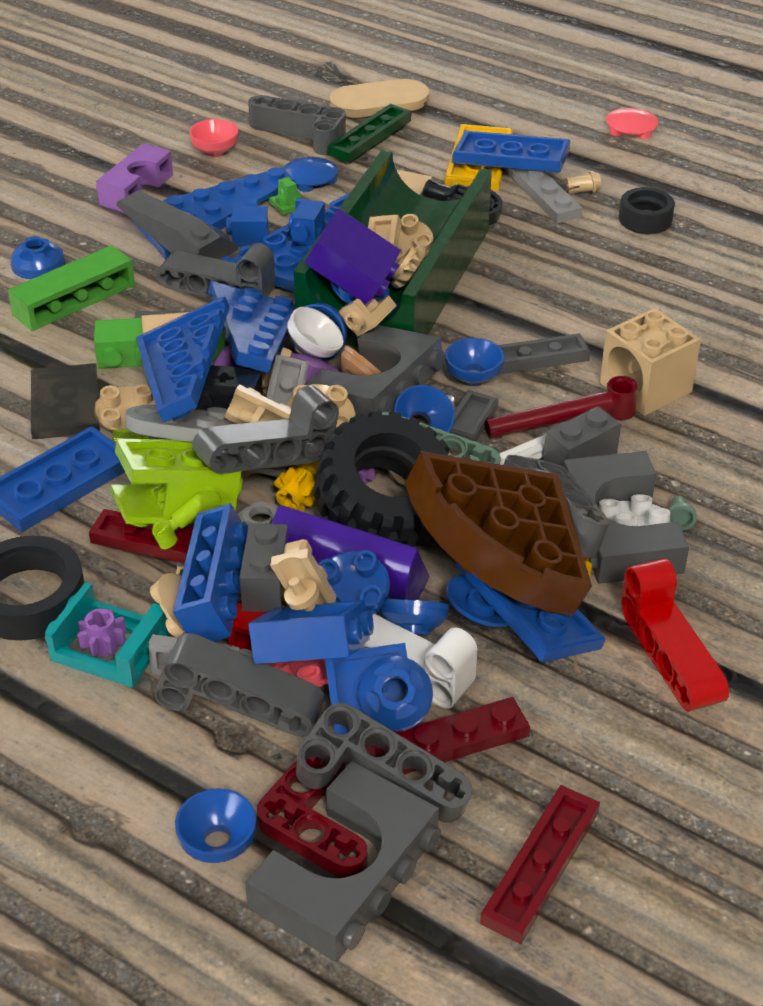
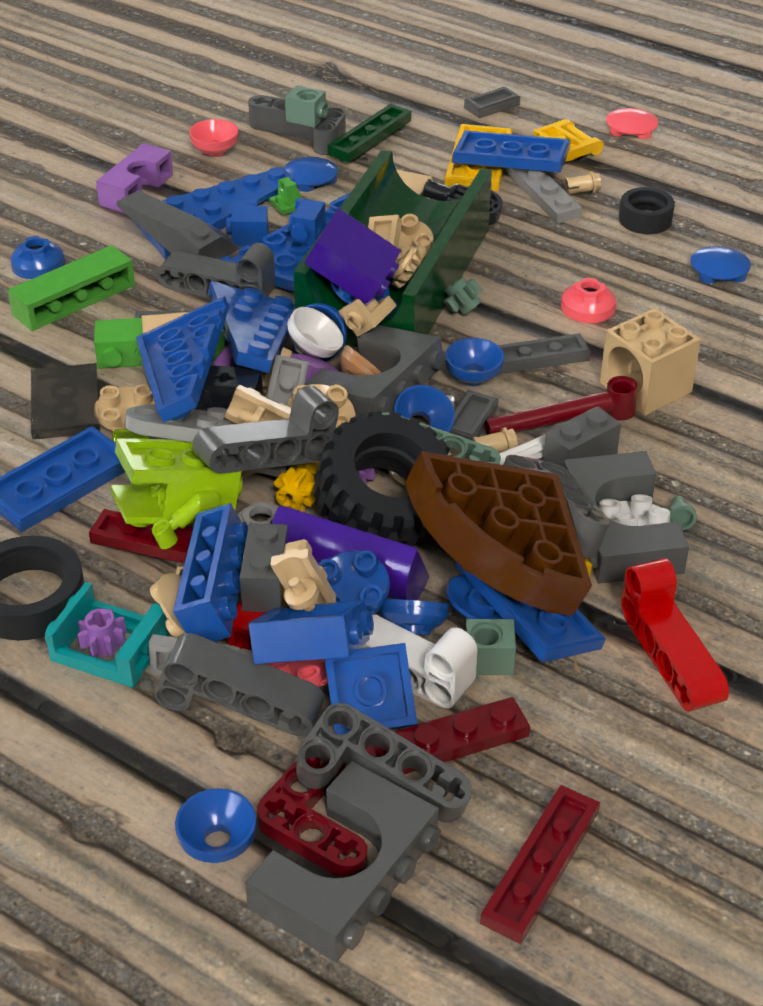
tan tile [329,79,429,118] -> none
blue piece [358,656,433,732] -> none
none -> sand green brick [285,85,329,128]
none -> sand green gear [443,276,482,315]
none -> dark grey tile [464,86,520,118]
none -> sand green brick [466,619,516,675]
none -> tan pin [472,427,518,453]
none -> yellow plate [533,119,604,162]
none -> coral piece [560,278,616,323]
none -> blue dish [691,246,751,284]

